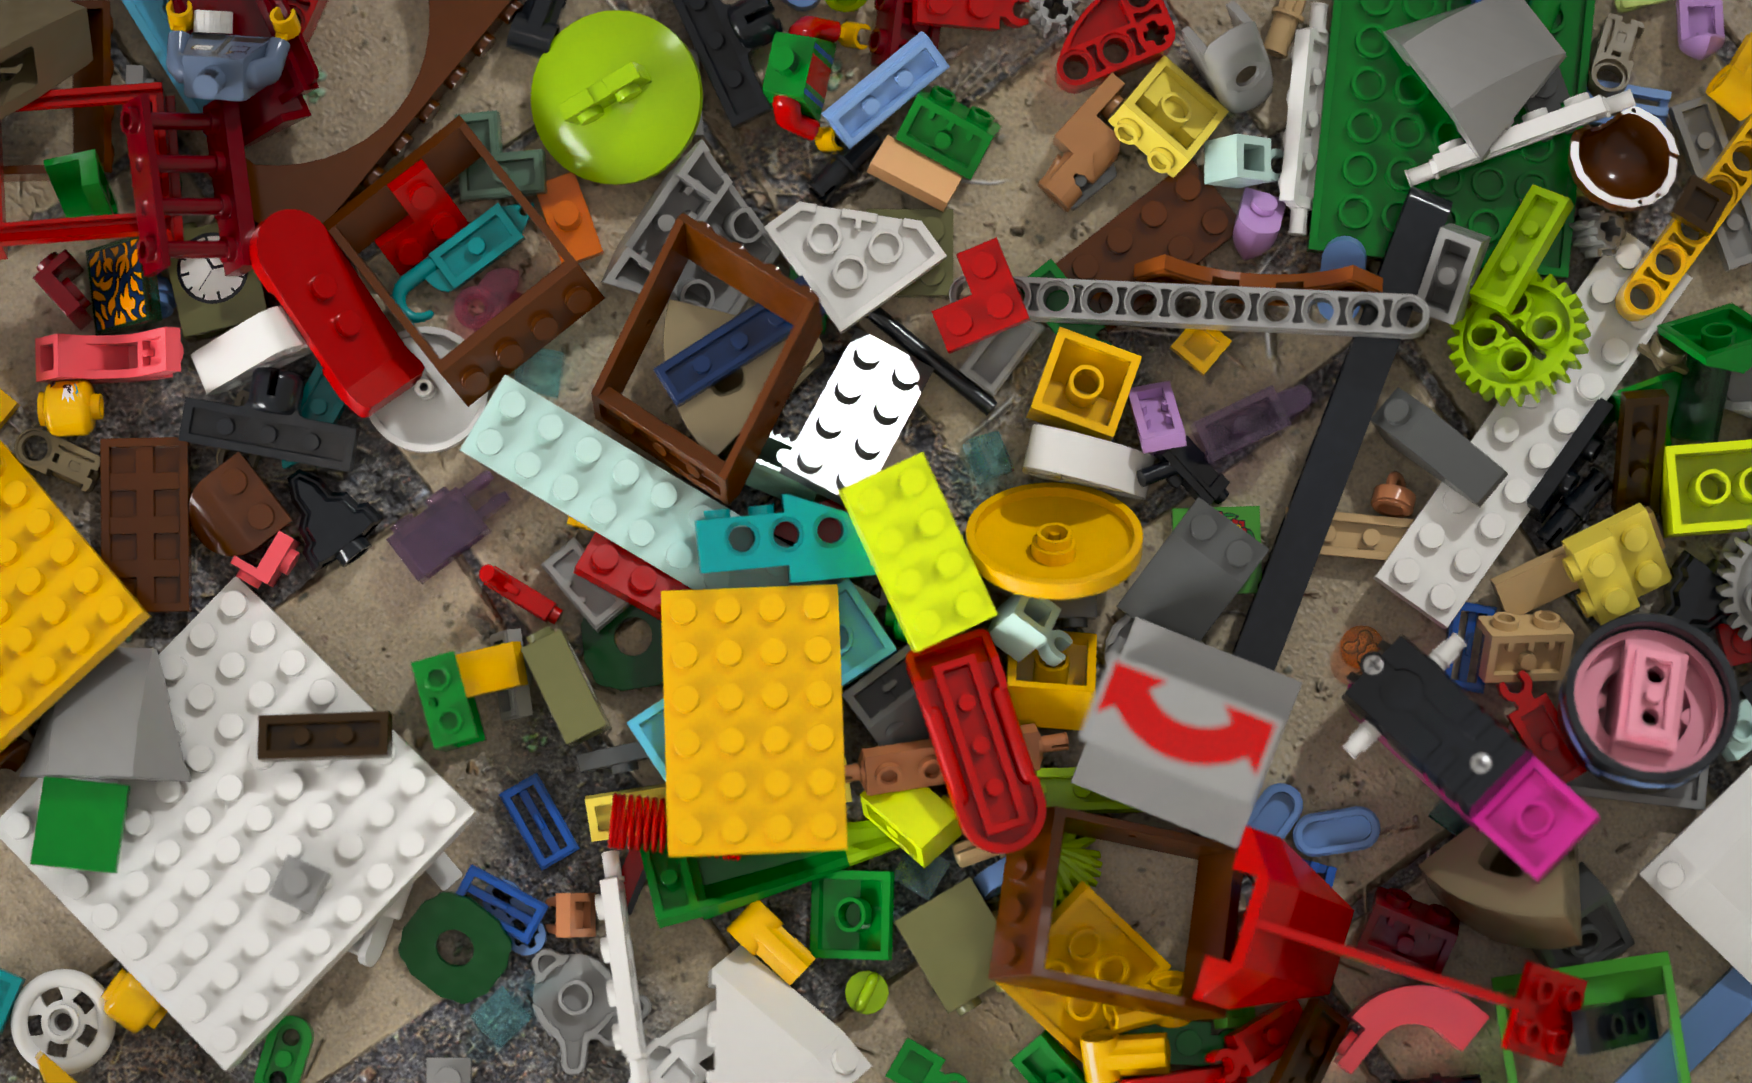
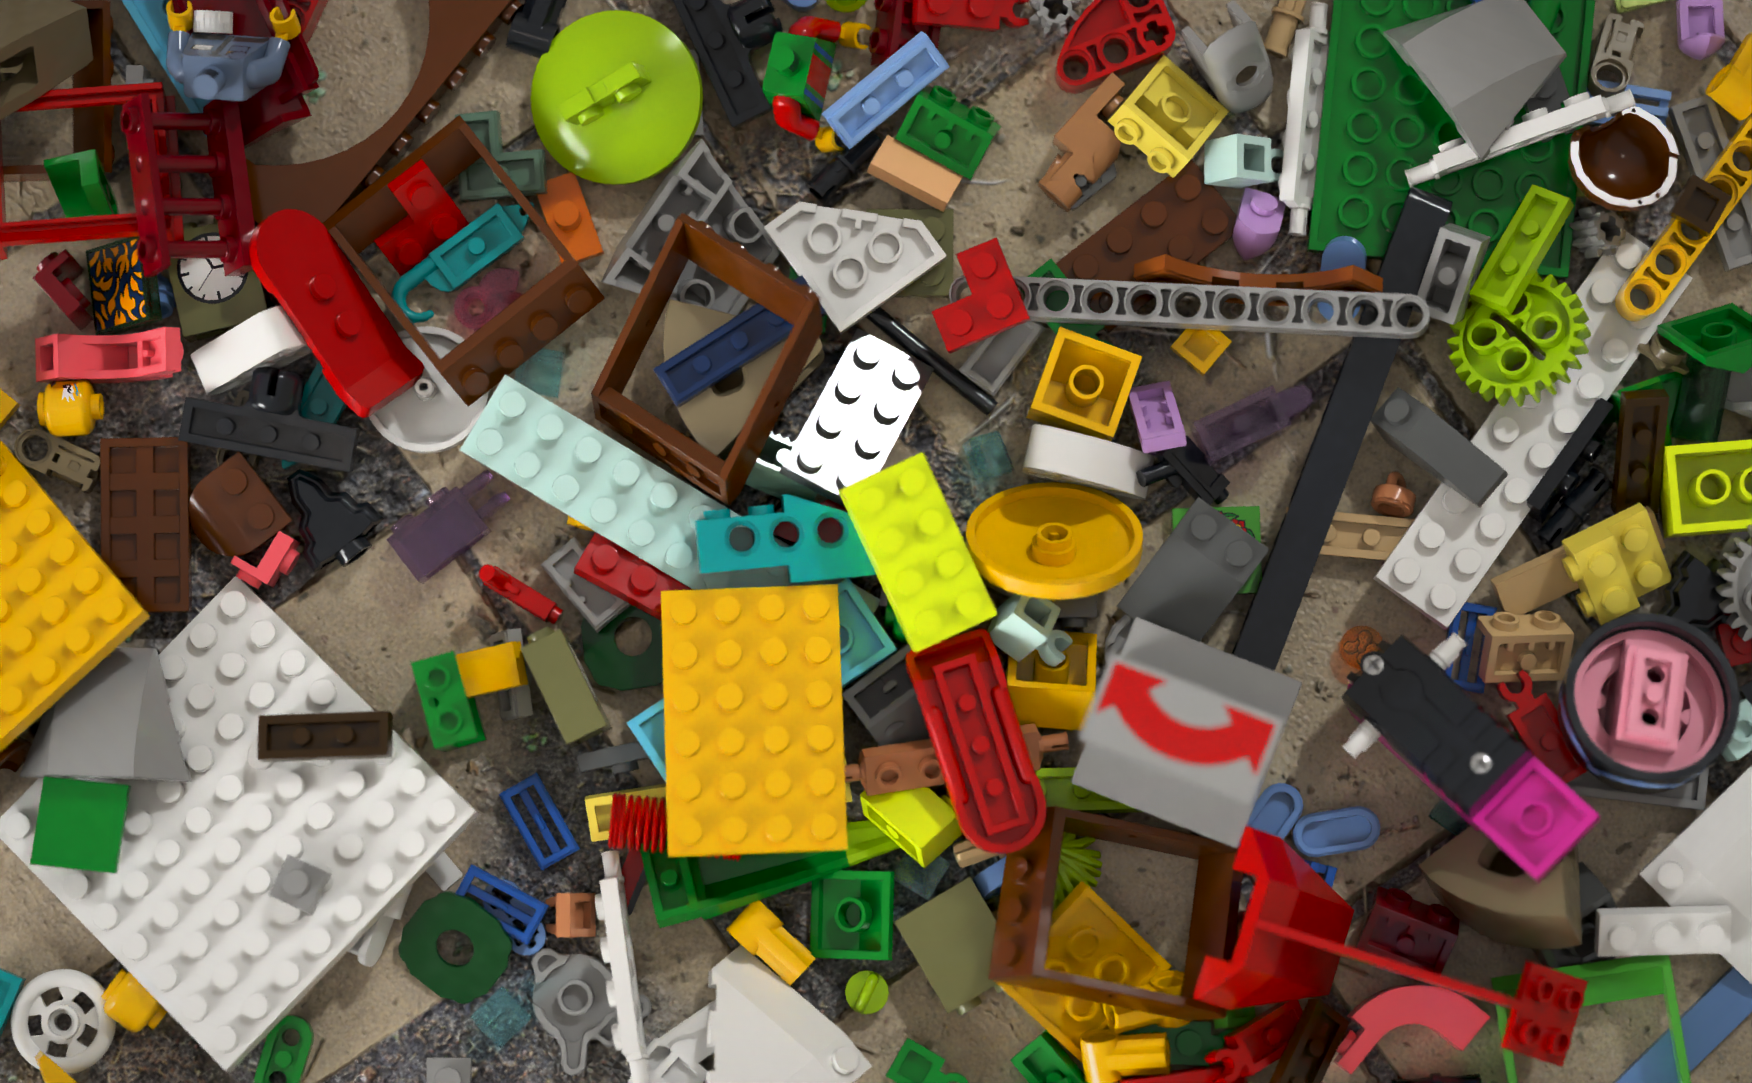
black plate [1571,996,1659,1056] -> none
none -> white plate [1594,905,1733,957]

